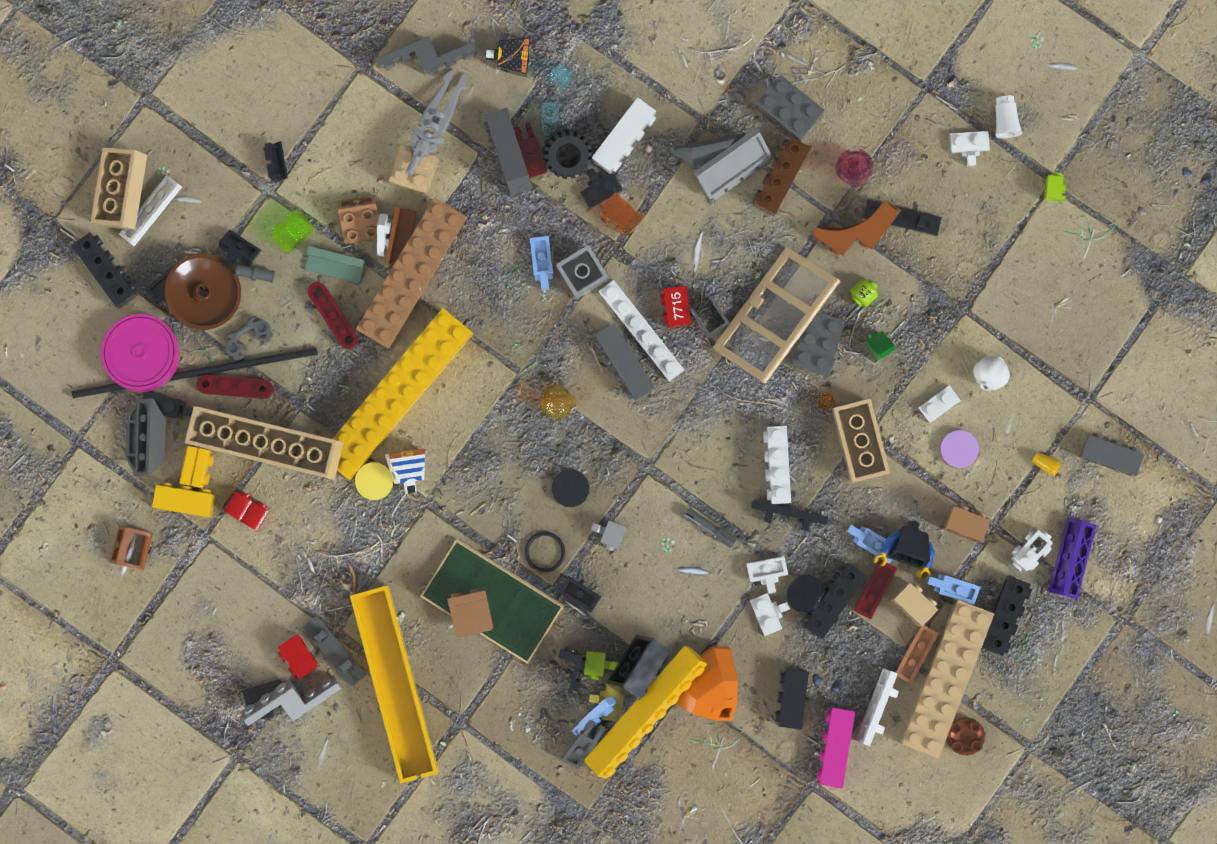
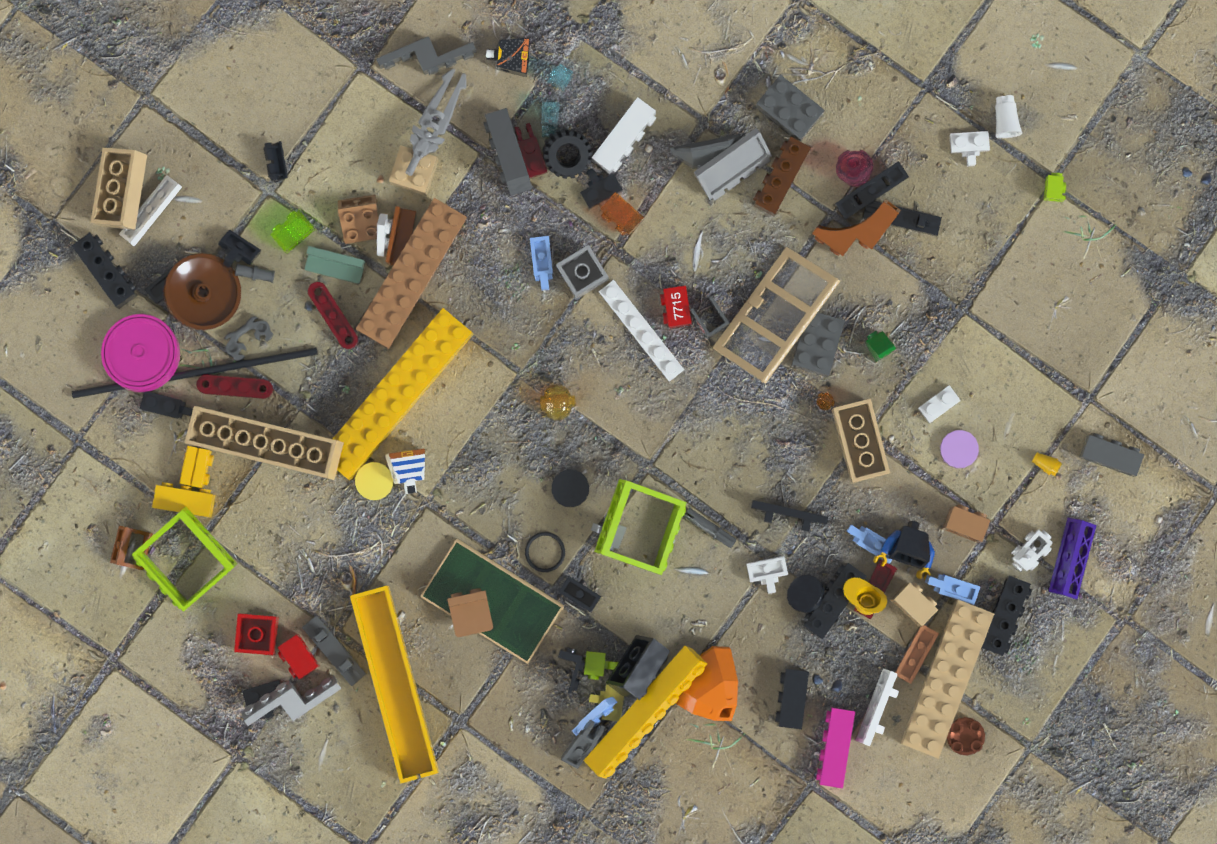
dark grey wedge [126,399,166,476] -> none
red brick [224,490,270,531] -> none
dark grey brick [594,323,655,401] -> none
white hinge [750,593,790,636] -> none
white brick [763,426,791,505] -> none
lime head [850,279,878,307] -> none
white plant [973,355,1010,391] -> none
none -> lime window [131,507,238,612]
none -> red brick [234,613,279,655]
none -> lime window [594,479,687,575]
none -> black hinge [835,161,909,220]
none -> yellow piece [843,578,887,615]

